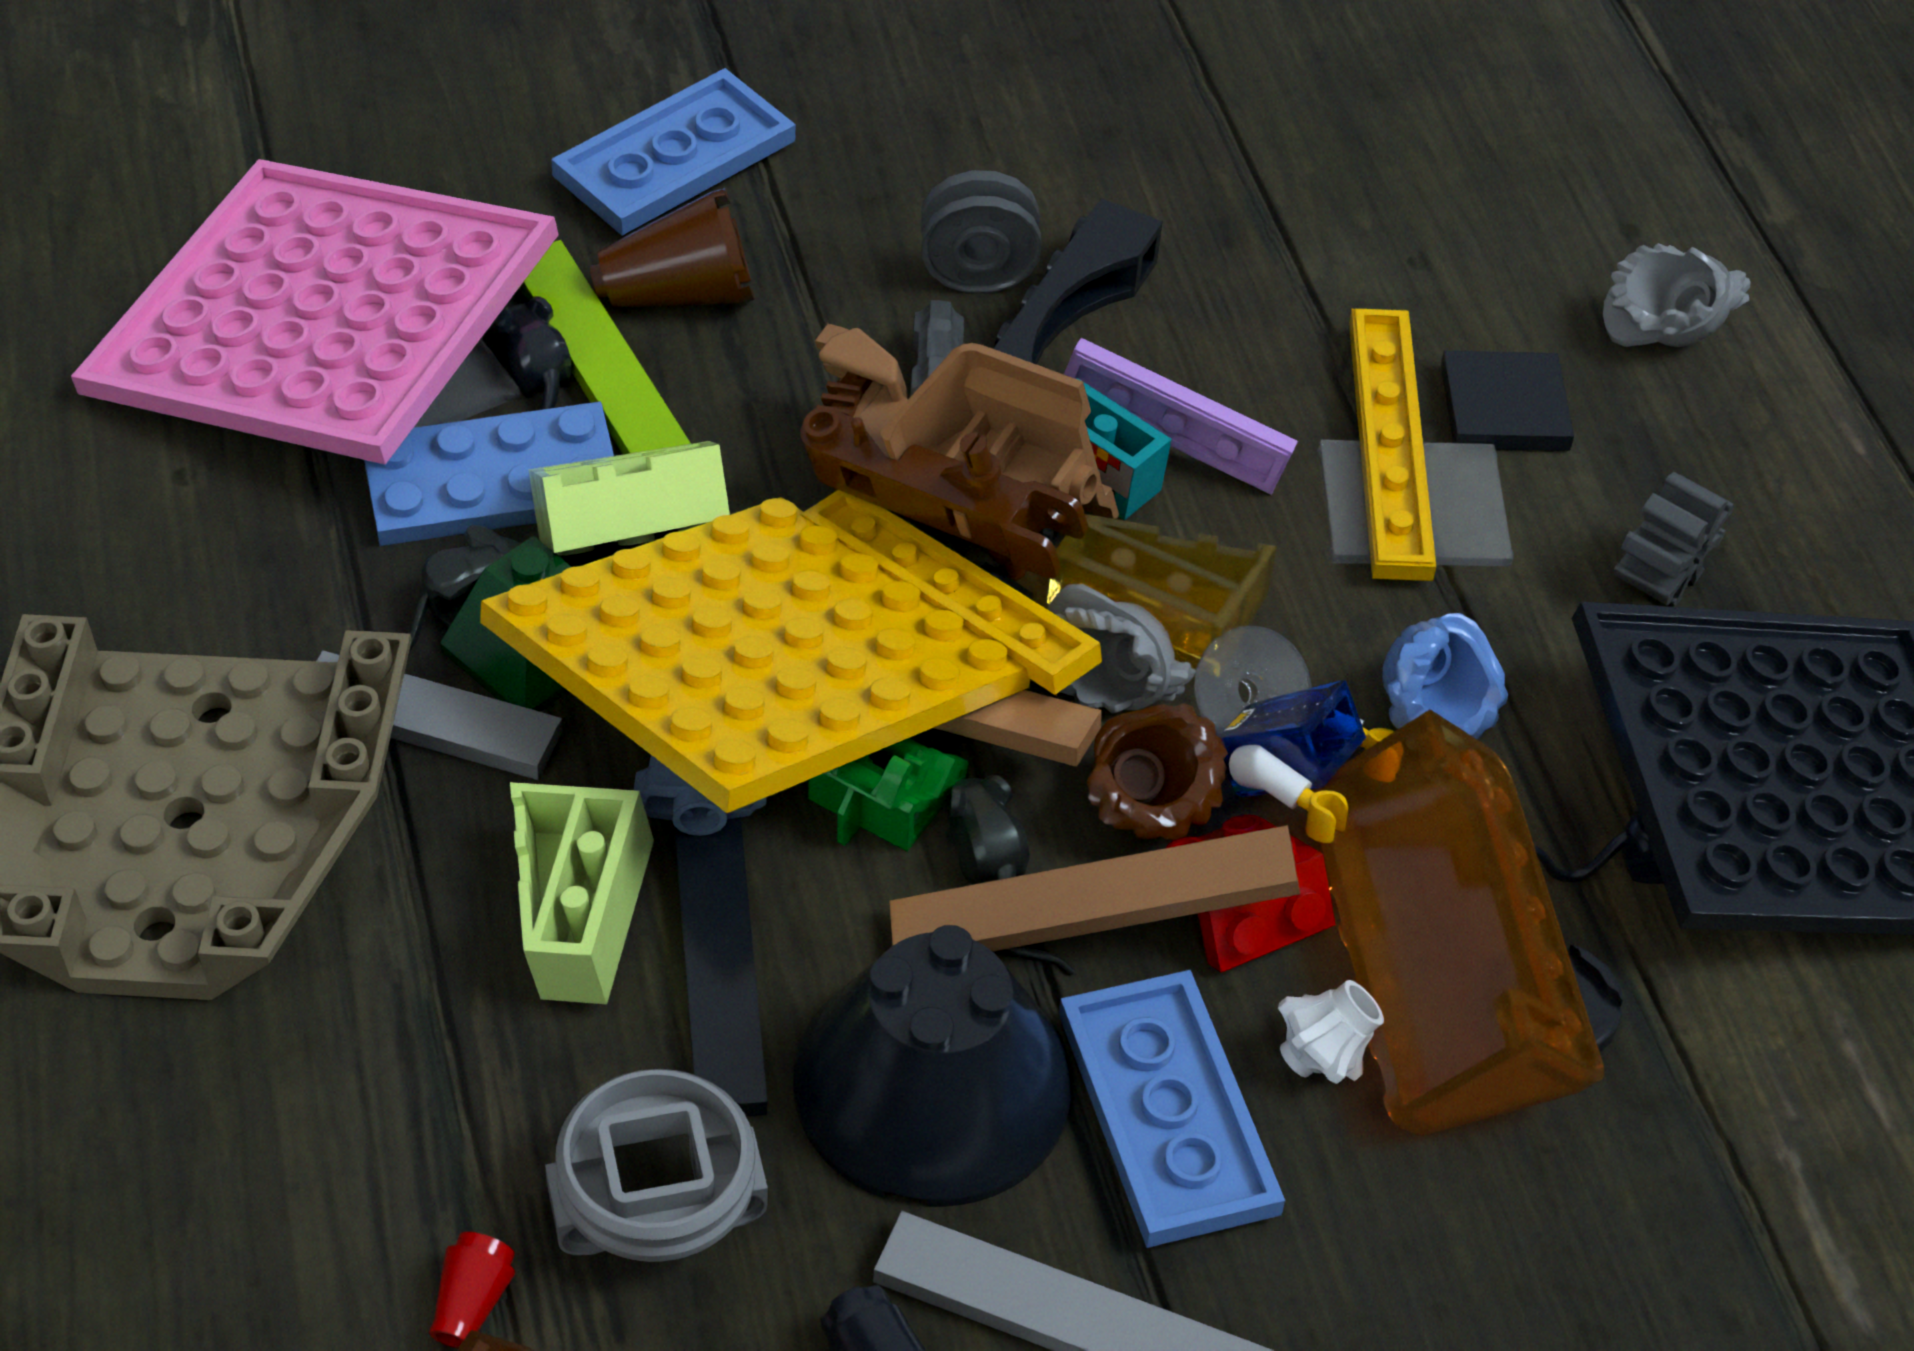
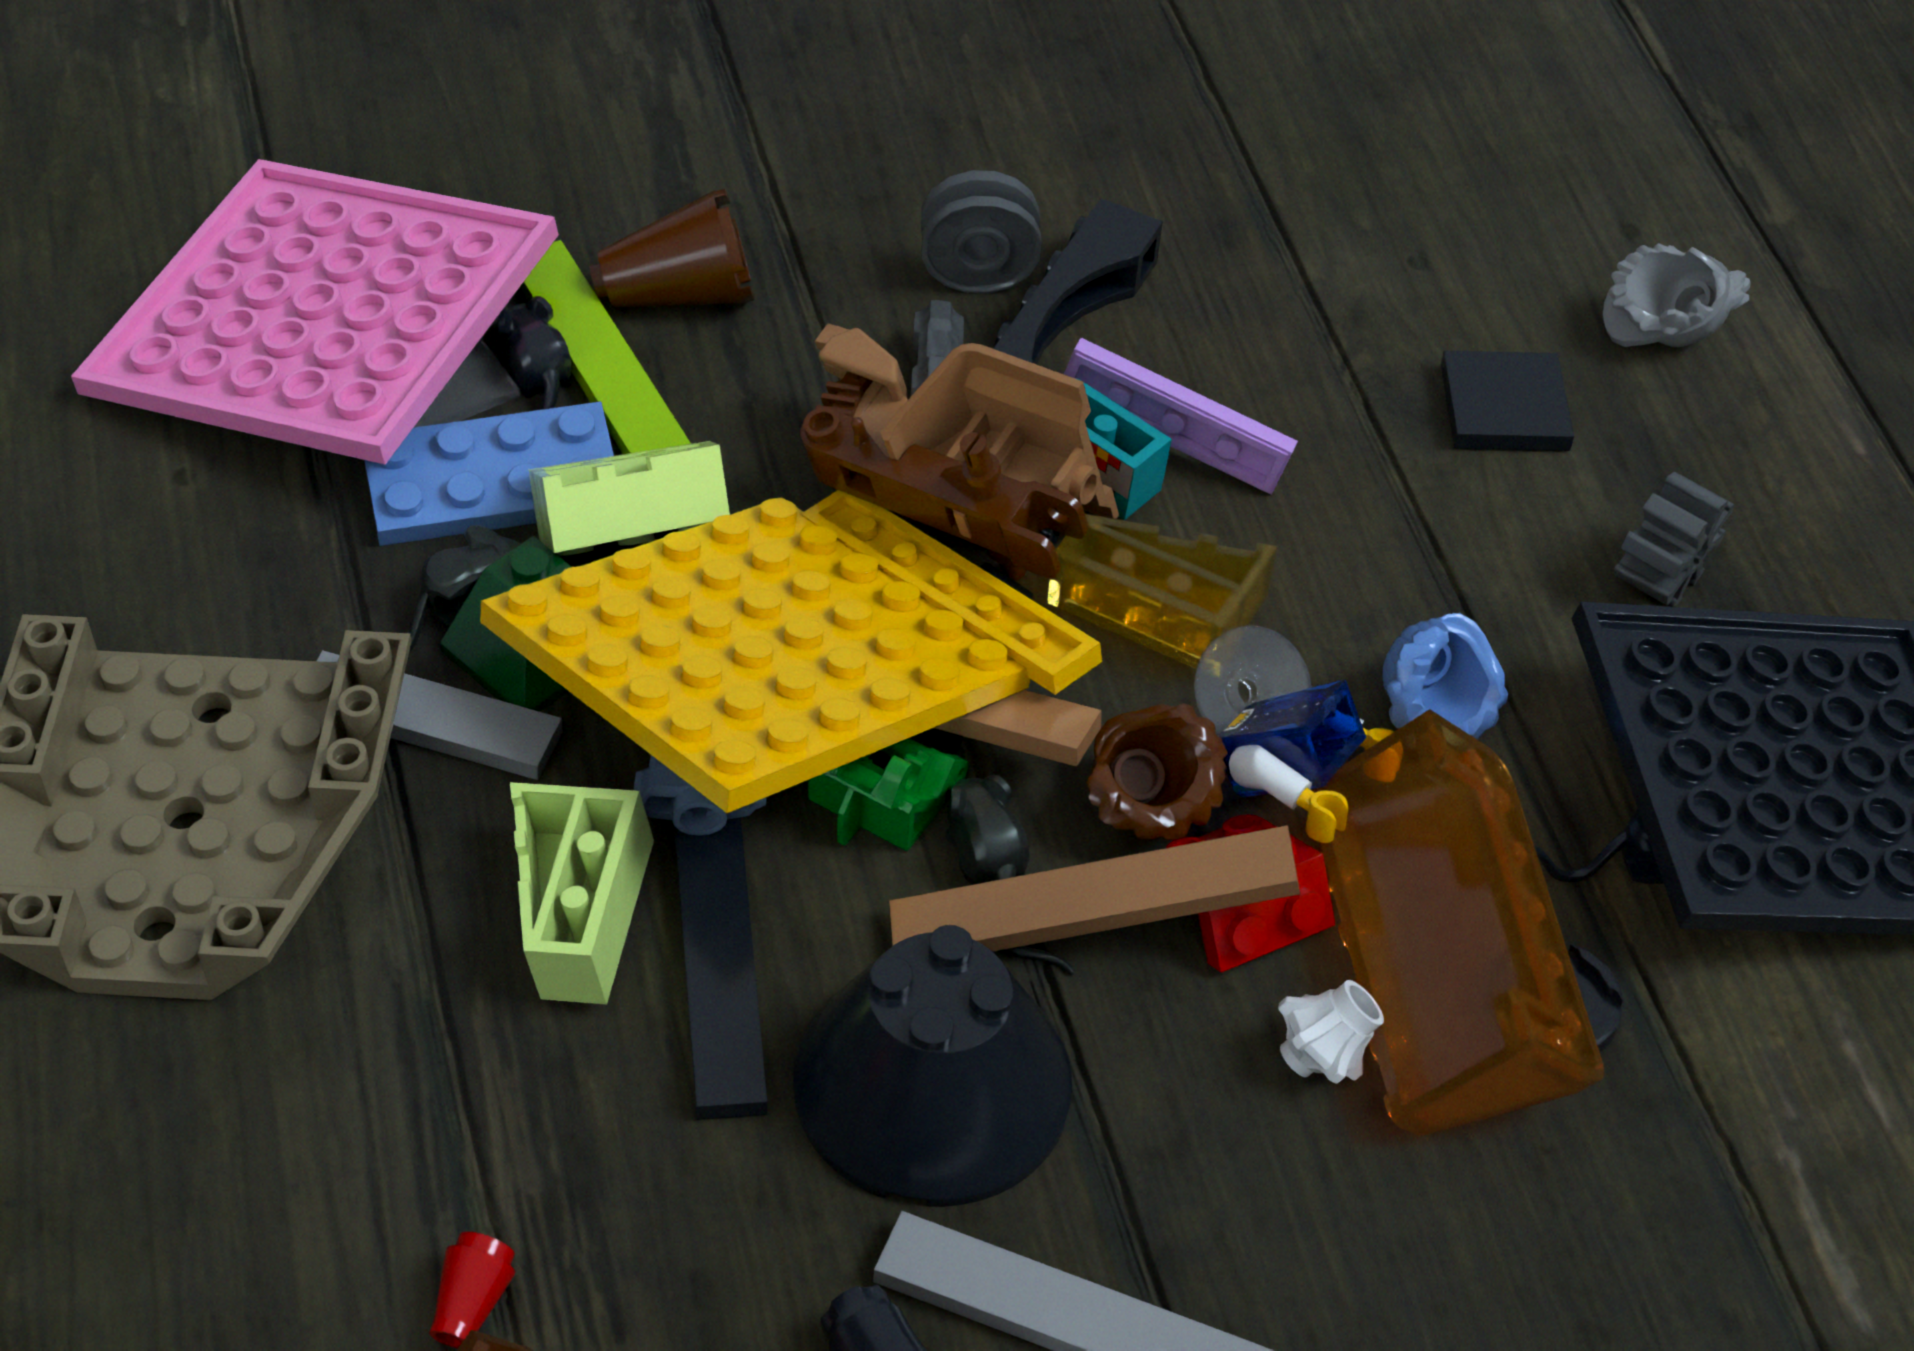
light grey piece [545,1069,768,1262] -> none
medium blue plate [551,68,796,235] -> none
light grey hair [1047,584,1196,713] -> none
medium blue plate [1058,970,1285,1248] -> none
clear piece [1317,440,1514,567] -> none
yellow tile [1349,308,1436,581] -> none

